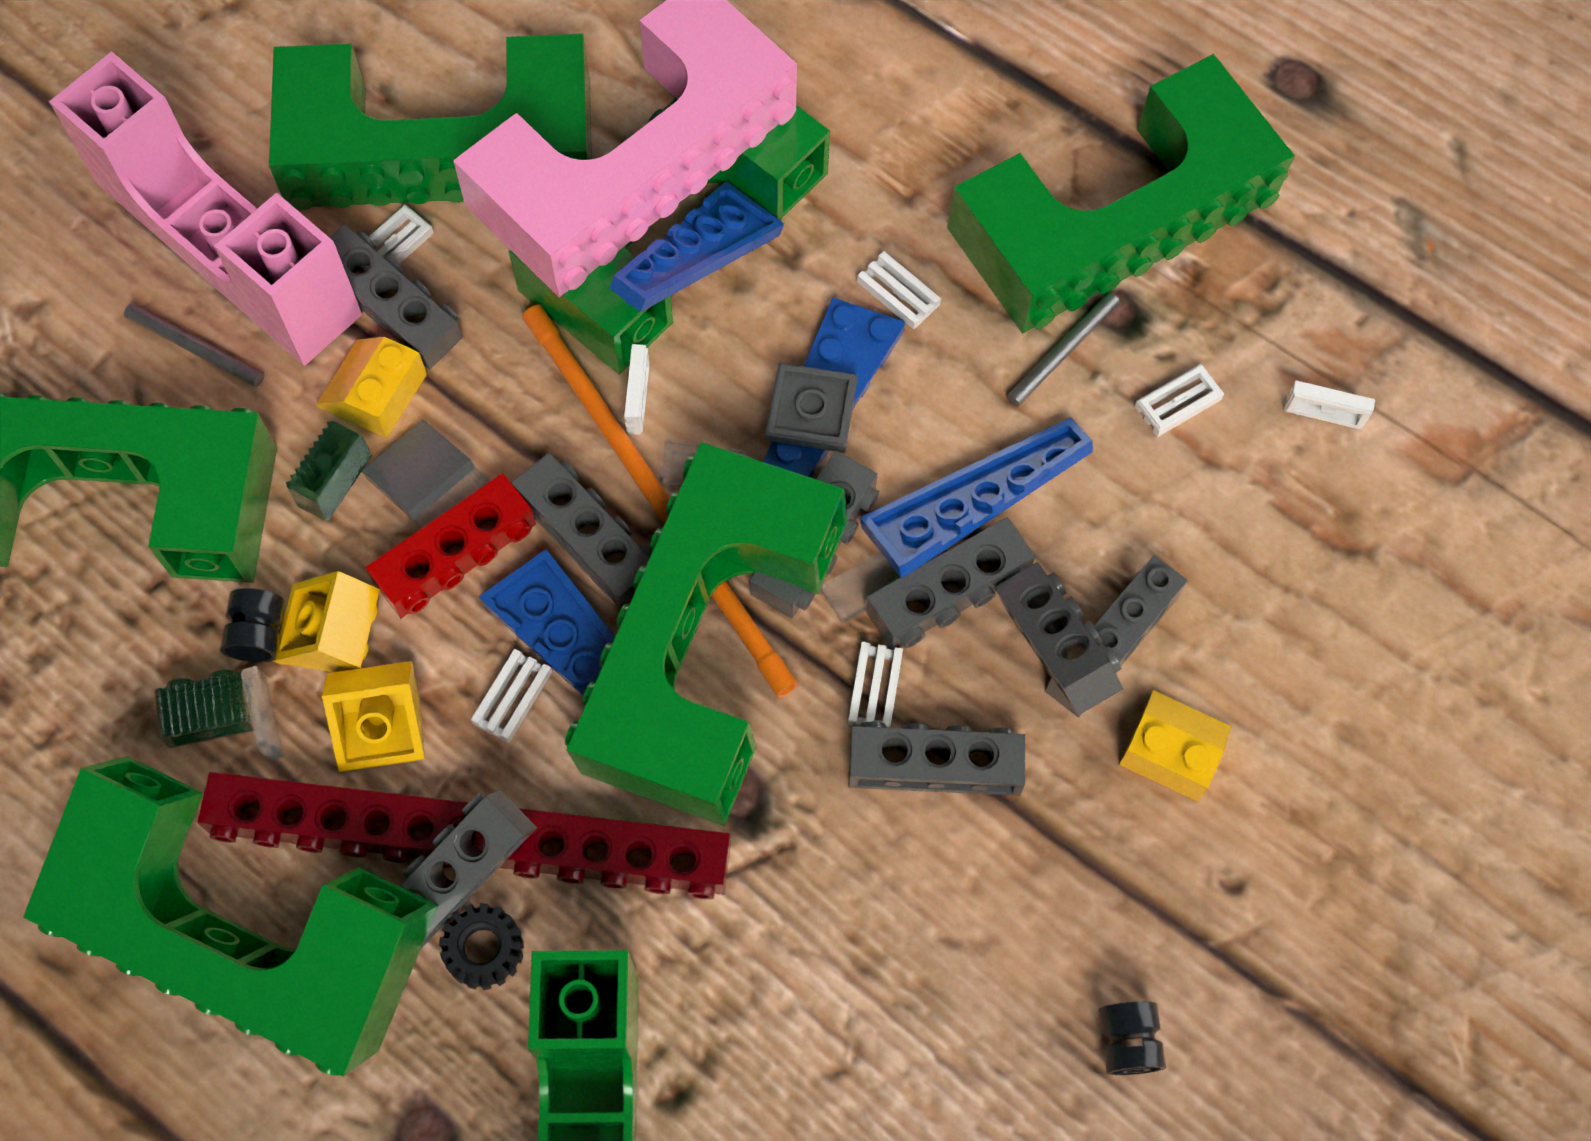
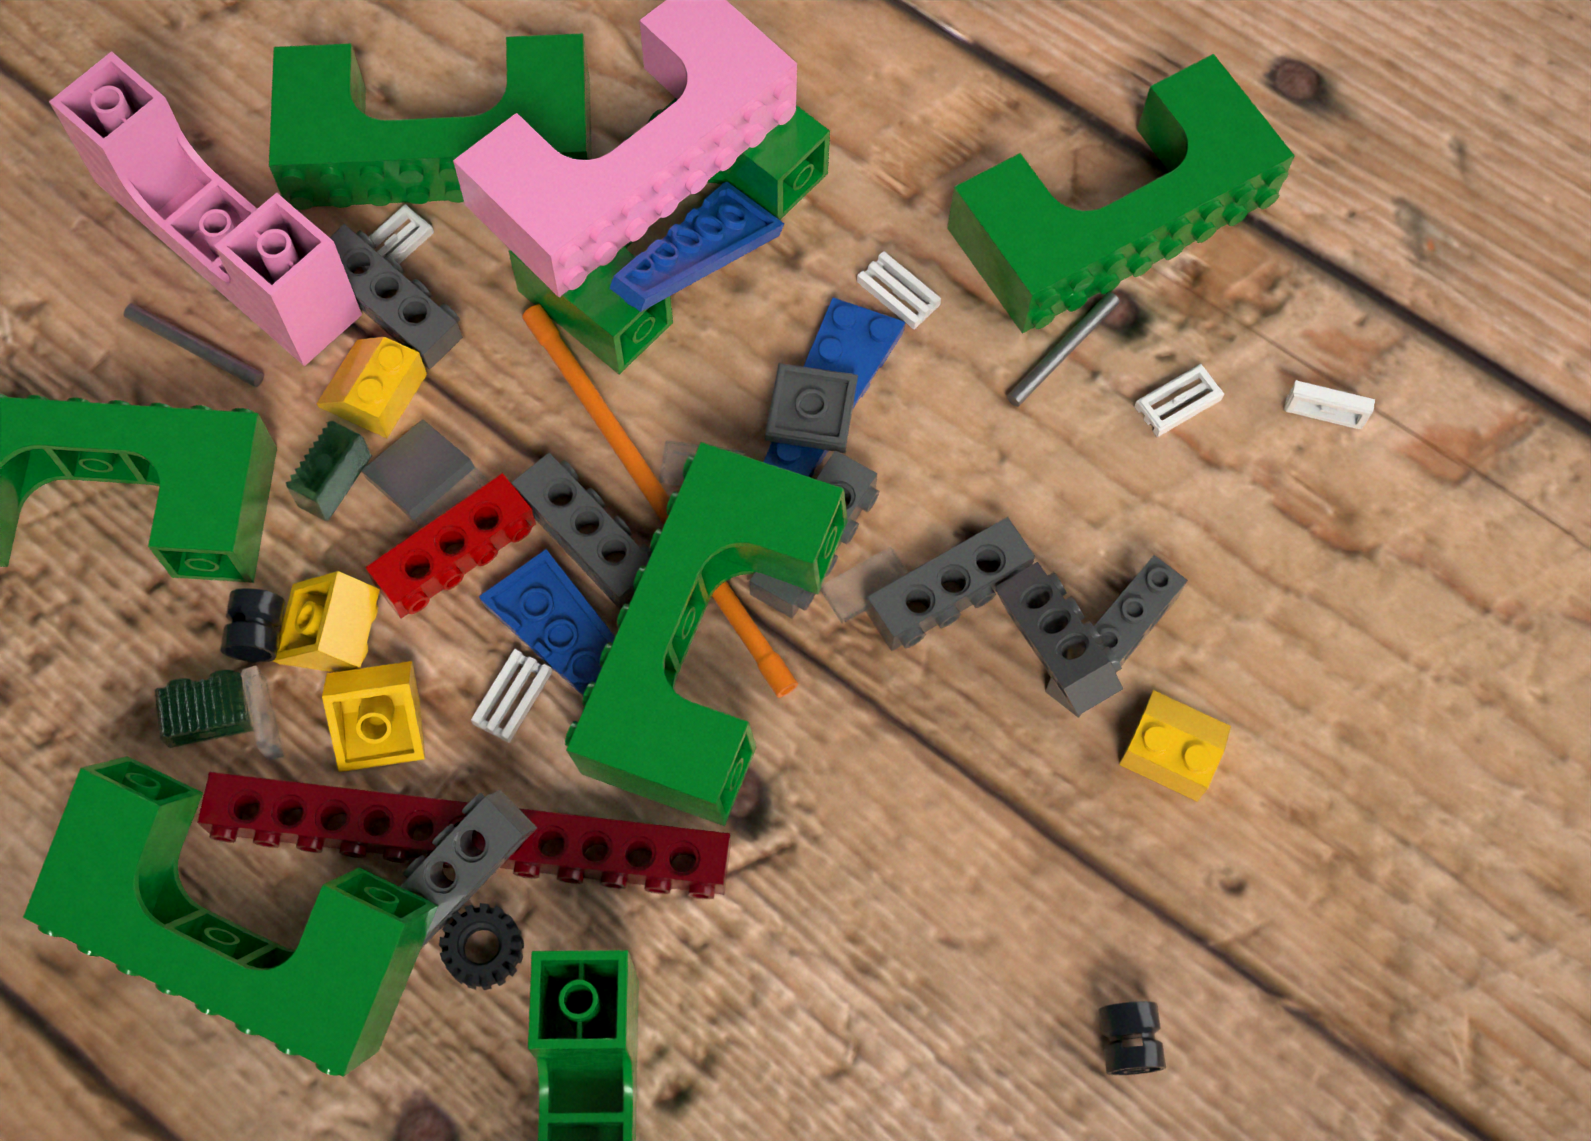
white tile [624,344,650,435] -> none
white tile [848,642,903,728] -> none
dark grey brick [849,721,1025,796] -> none
blue wing [860,417,1093,578] -> none

